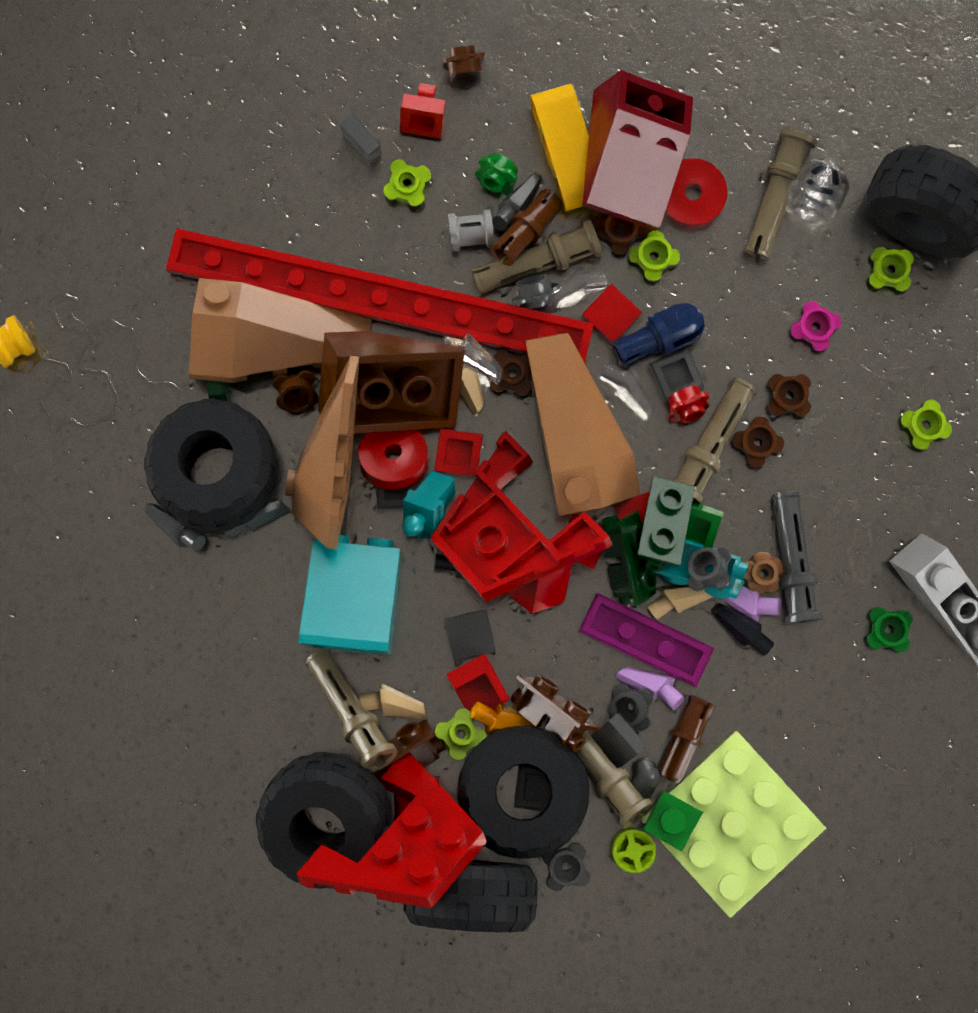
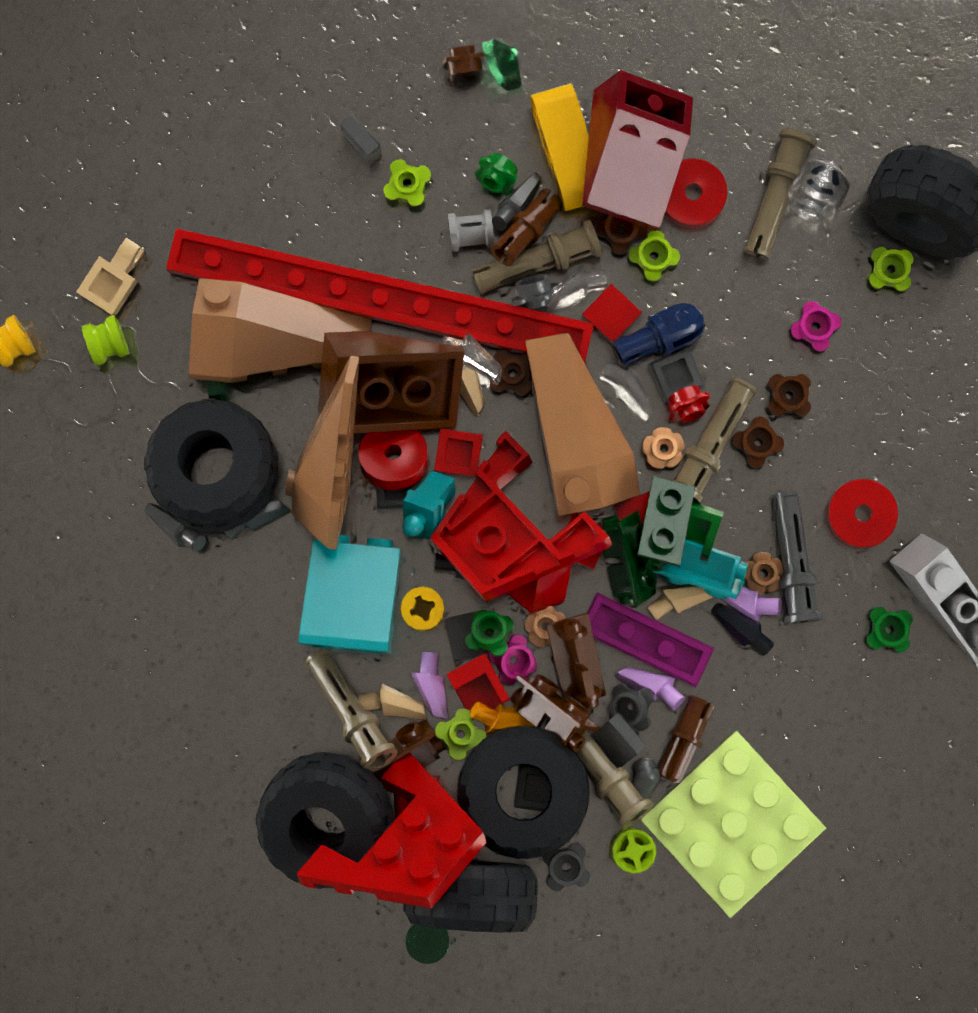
reddish brown plate [272,370,318,413] -> none
red tile [400,83,446,139] -> none
green plate [642,790,703,851] -> none
dark grey plate [688,547,732,592] -> none
lime plate [901,400,952,450] -> none
none -> tan plate [76,238,145,315]
none -> lime wheel [82,314,130,366]
none -> yellow wheel [400,586,445,632]
none -> clear green tile [405,924,450,964]
none -> lavender bar [412,652,448,720]
none -> green plate [465,610,514,657]
none -> clear green tile [482,39,522,92]
none -> dark pink plate [488,634,538,686]
none -> light nougat plate [524,606,566,648]
none -> reddish brown hinge [546,613,606,709]
none -> light nougat plate [642,427,685,469]
none -> red piece [826,479,898,549]

